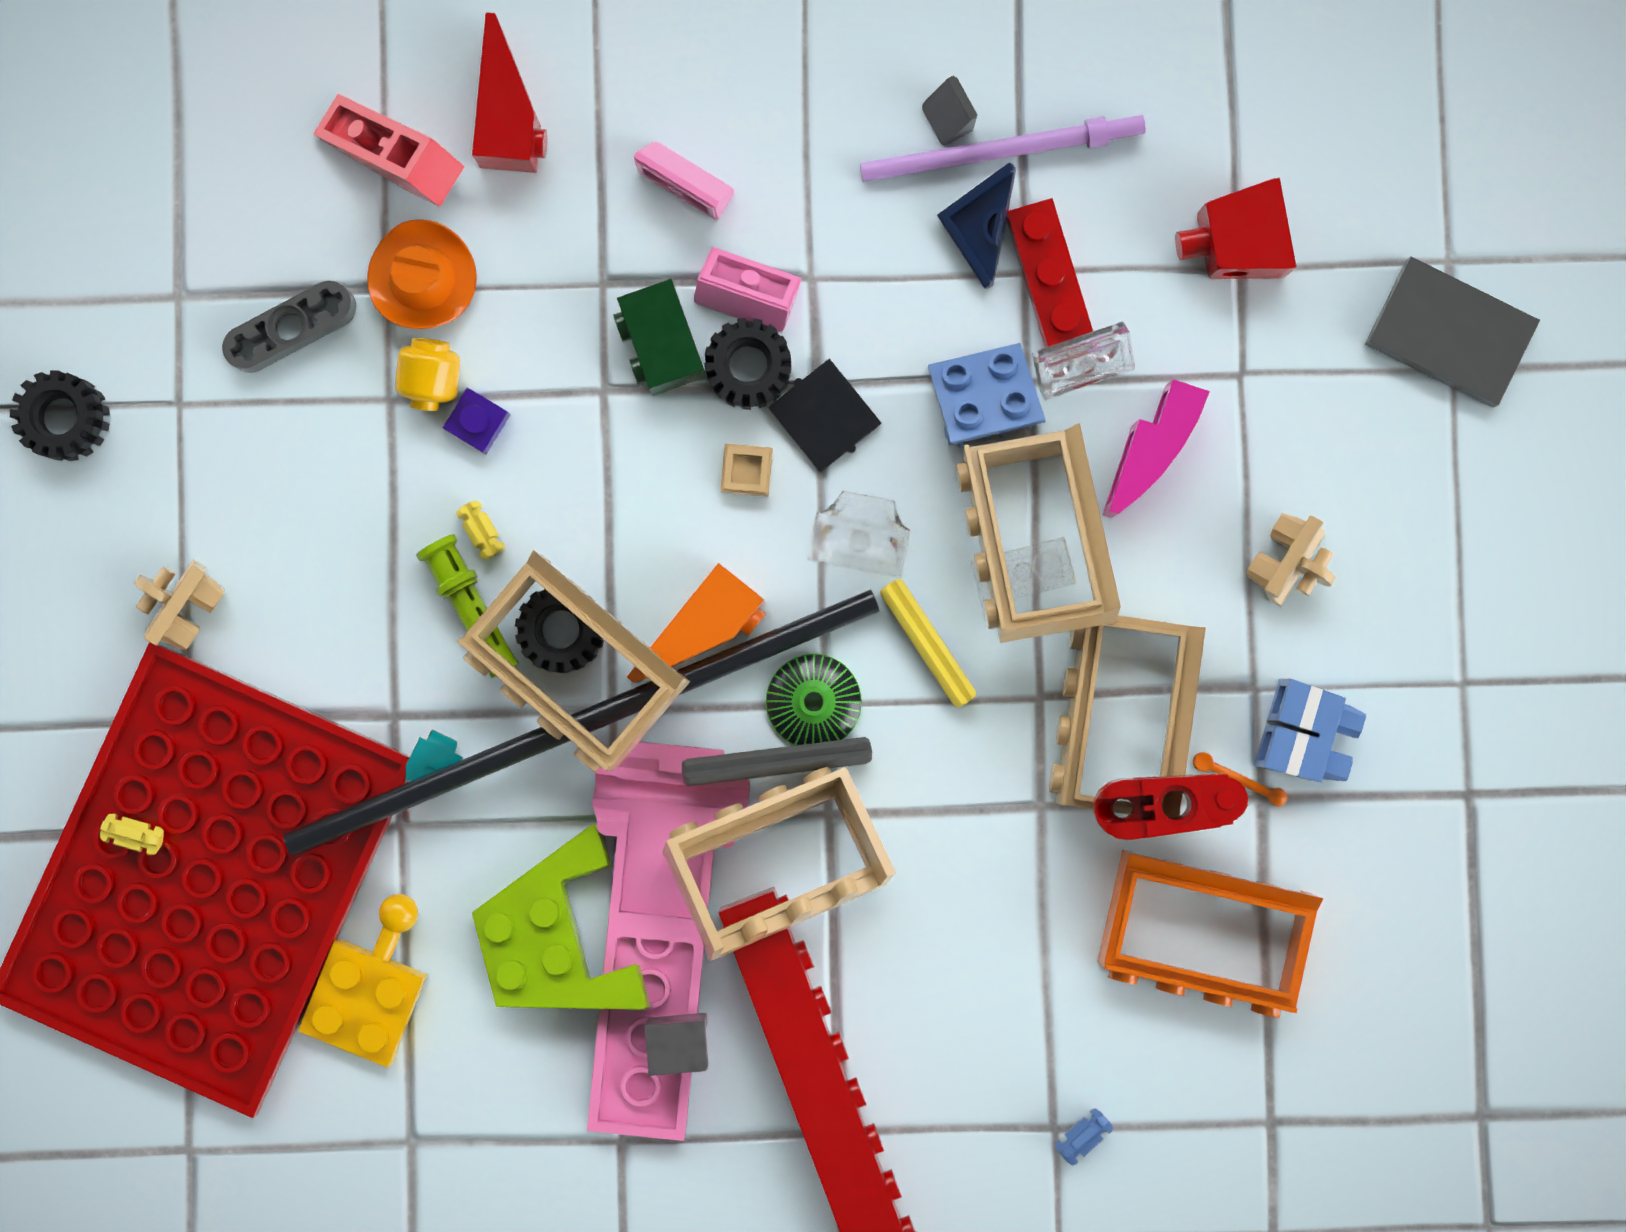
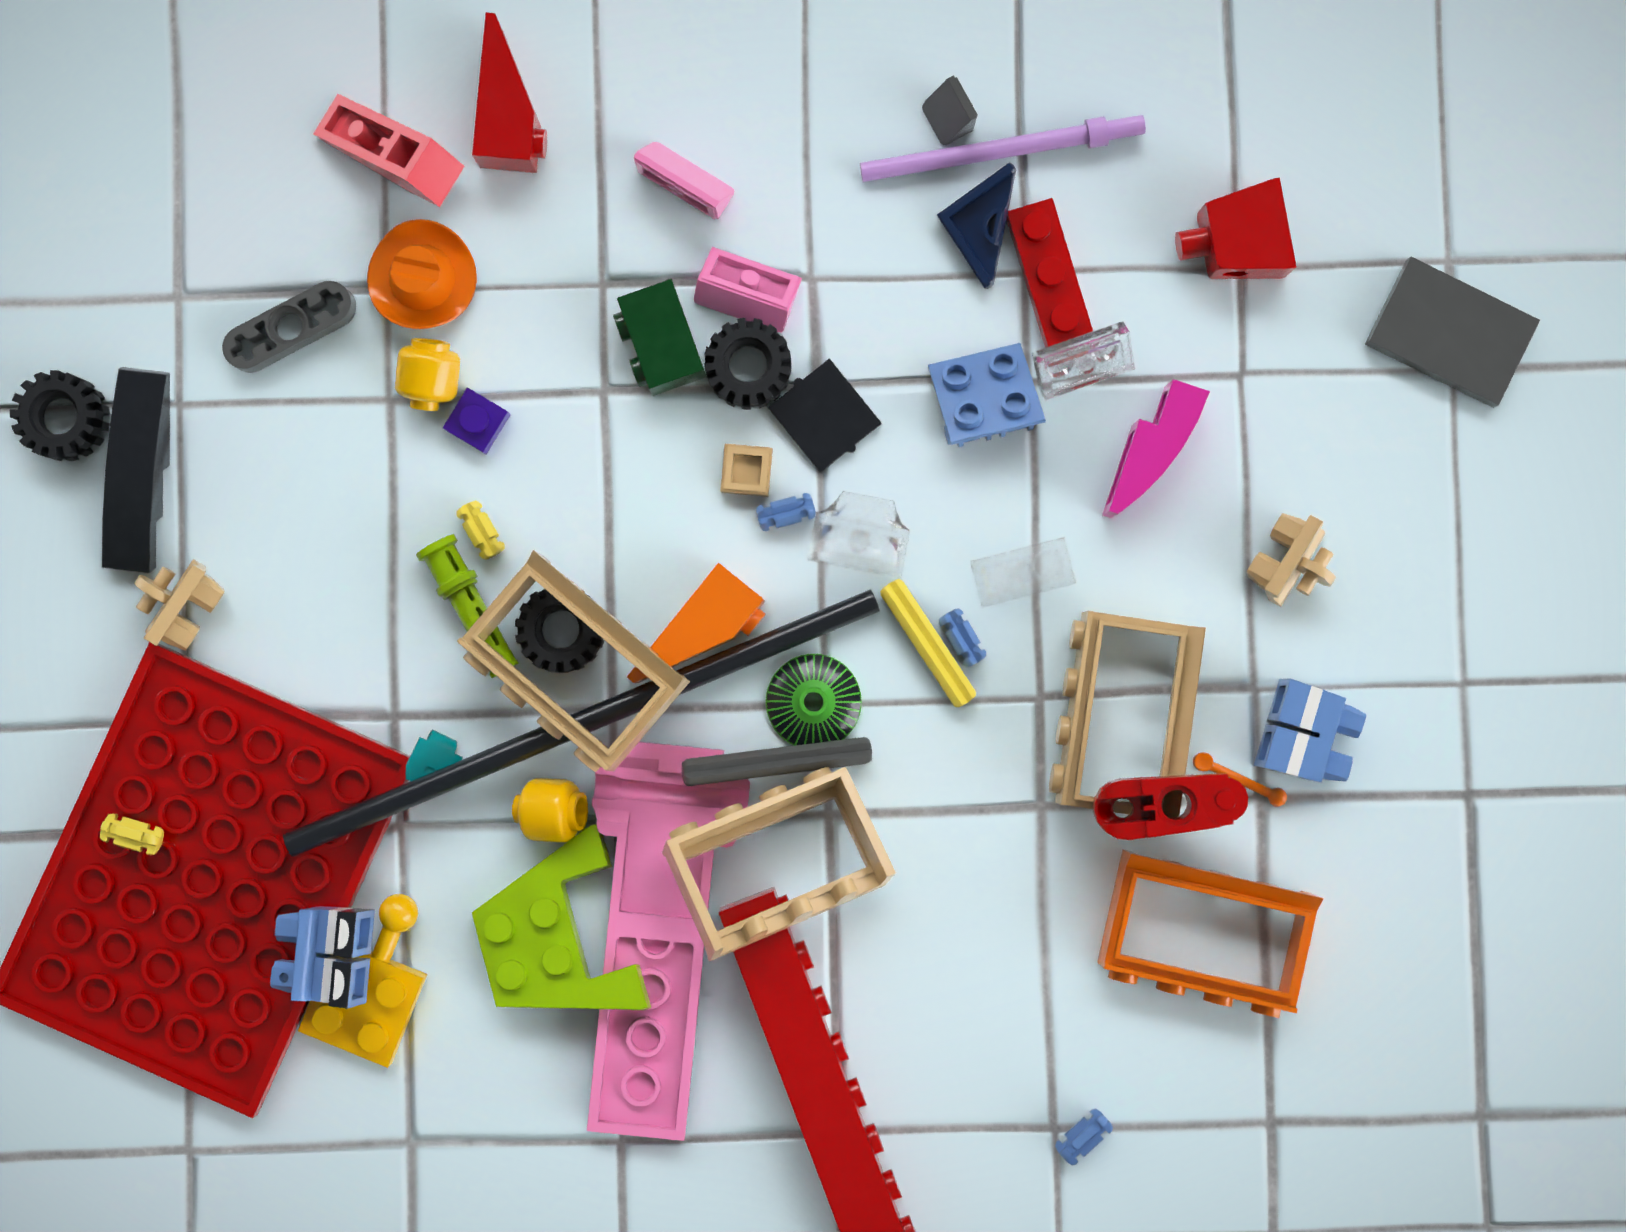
flat silver panel [645,1013,709,1076] -> none
tan window [956,423,1121,643] -> none
none -> black slope [102,367,170,573]
none -> medium blue hips [270,906,375,1009]
none -> yellow head [512,778,588,842]
none -> medium blue piece [756,493,816,531]
none -> medium blue piece [939,608,986,667]

